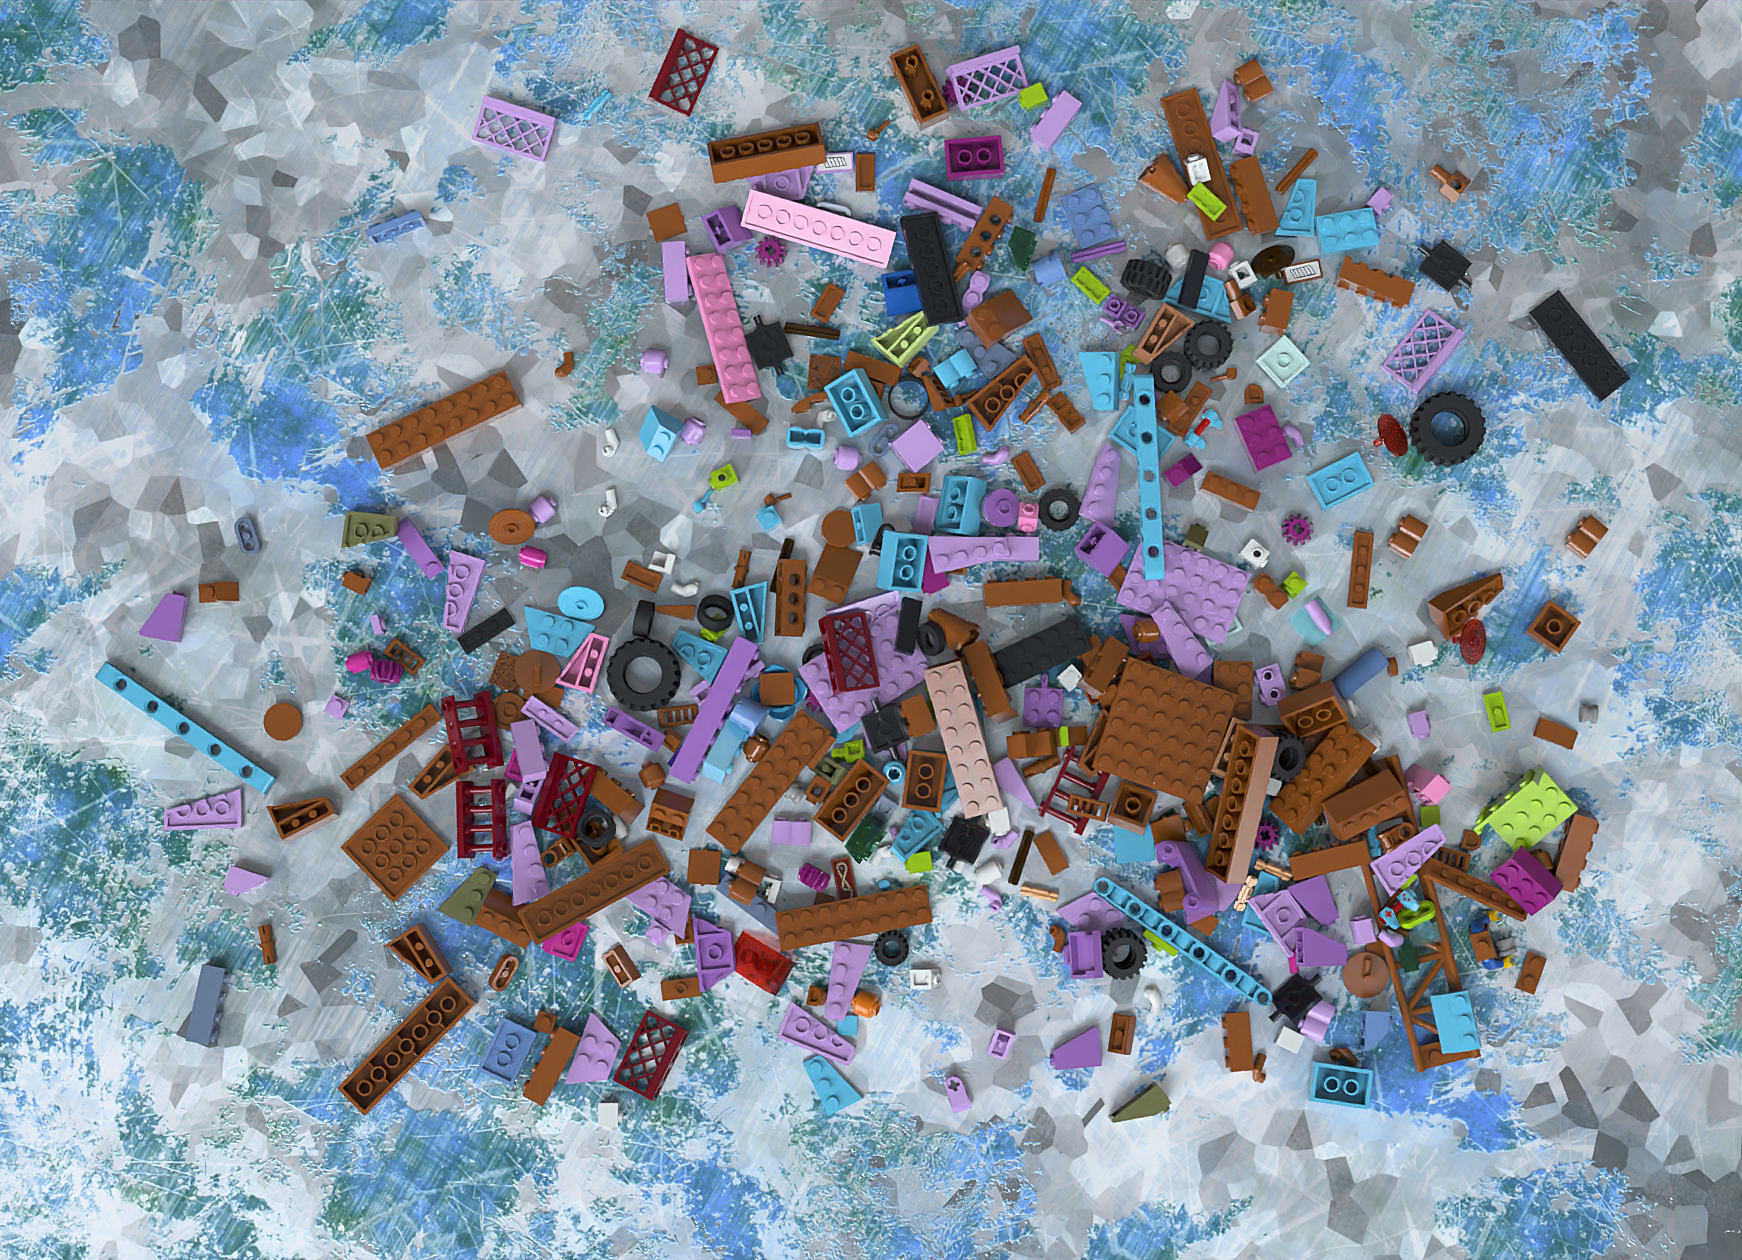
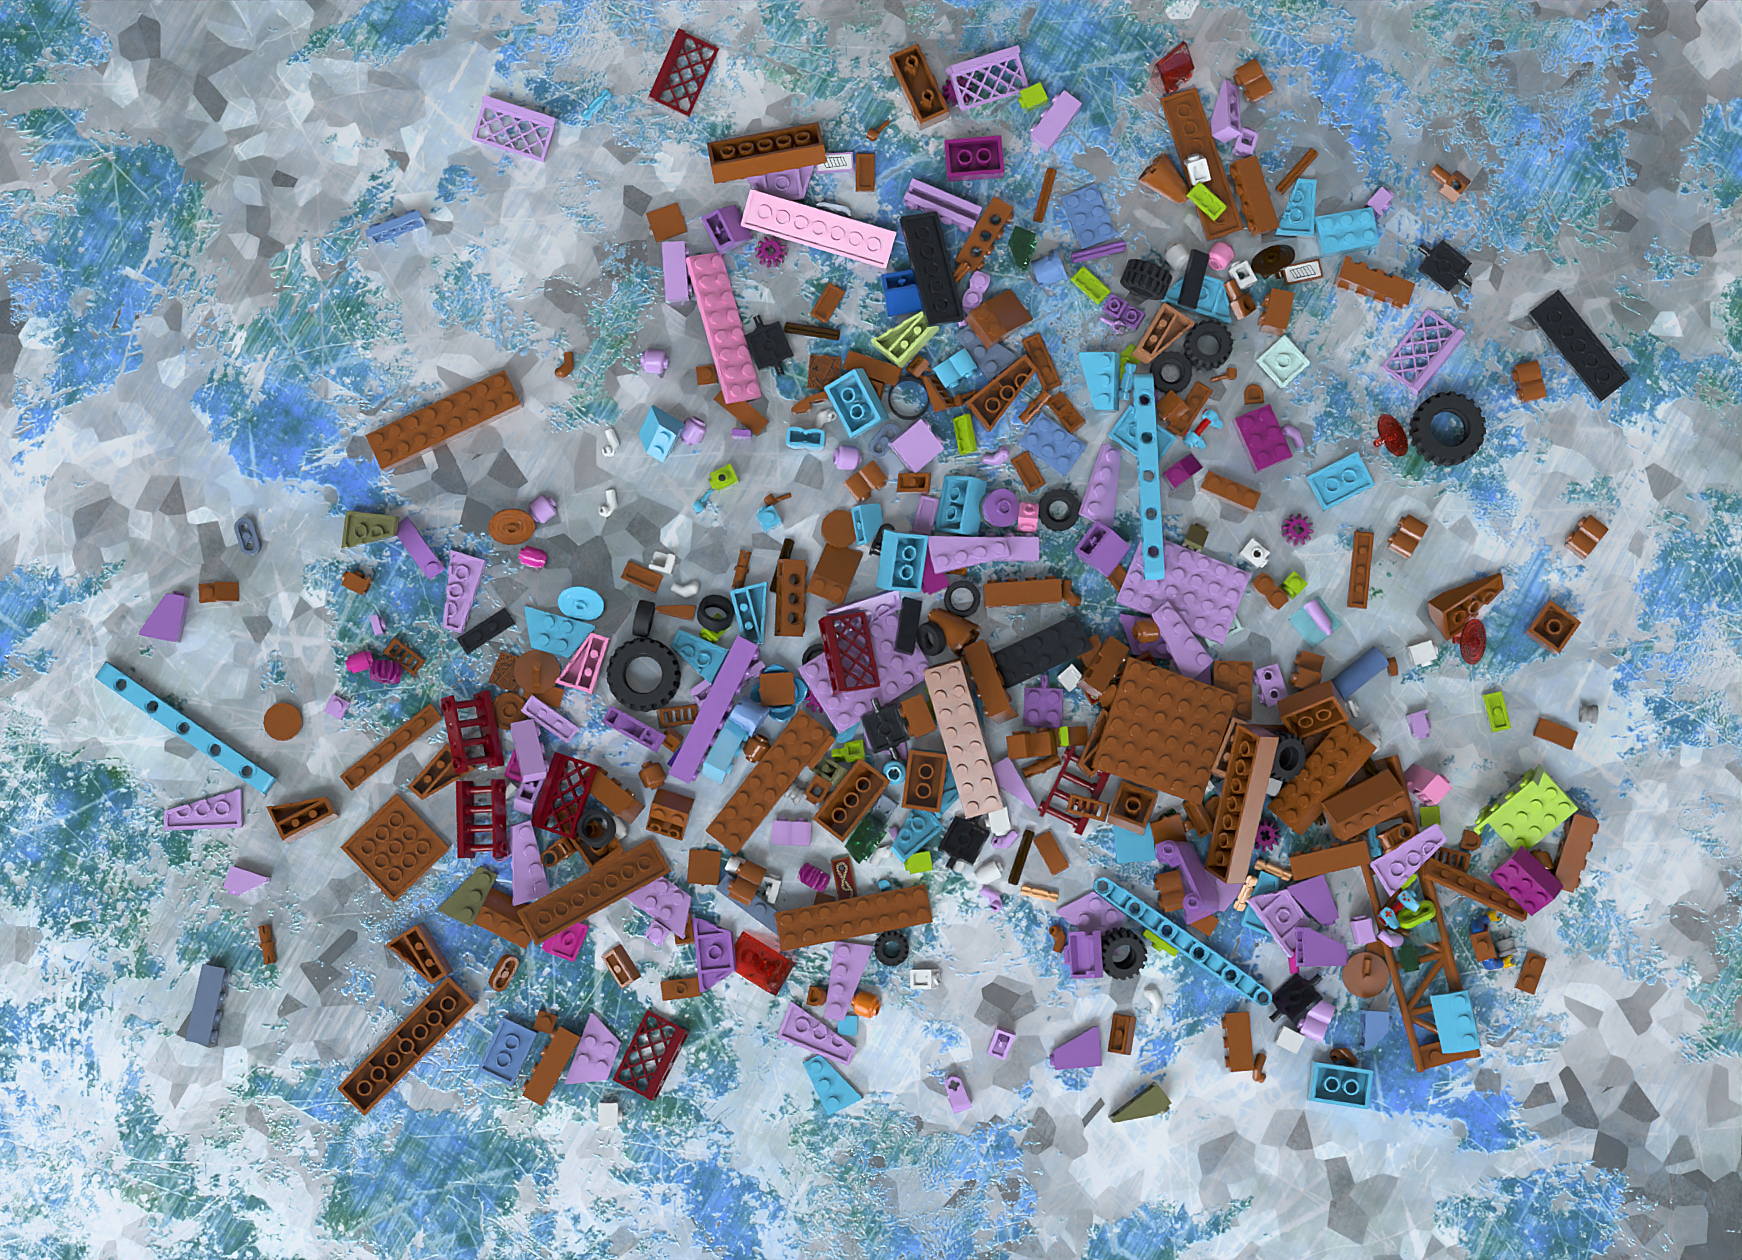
none -> black tyre [944,580,981,618]
none -> medium blue plate [1018,413,1087,477]
none -> clear red slope [1150,41,1195,97]
none -> dark orange brick [1511,360,1547,404]

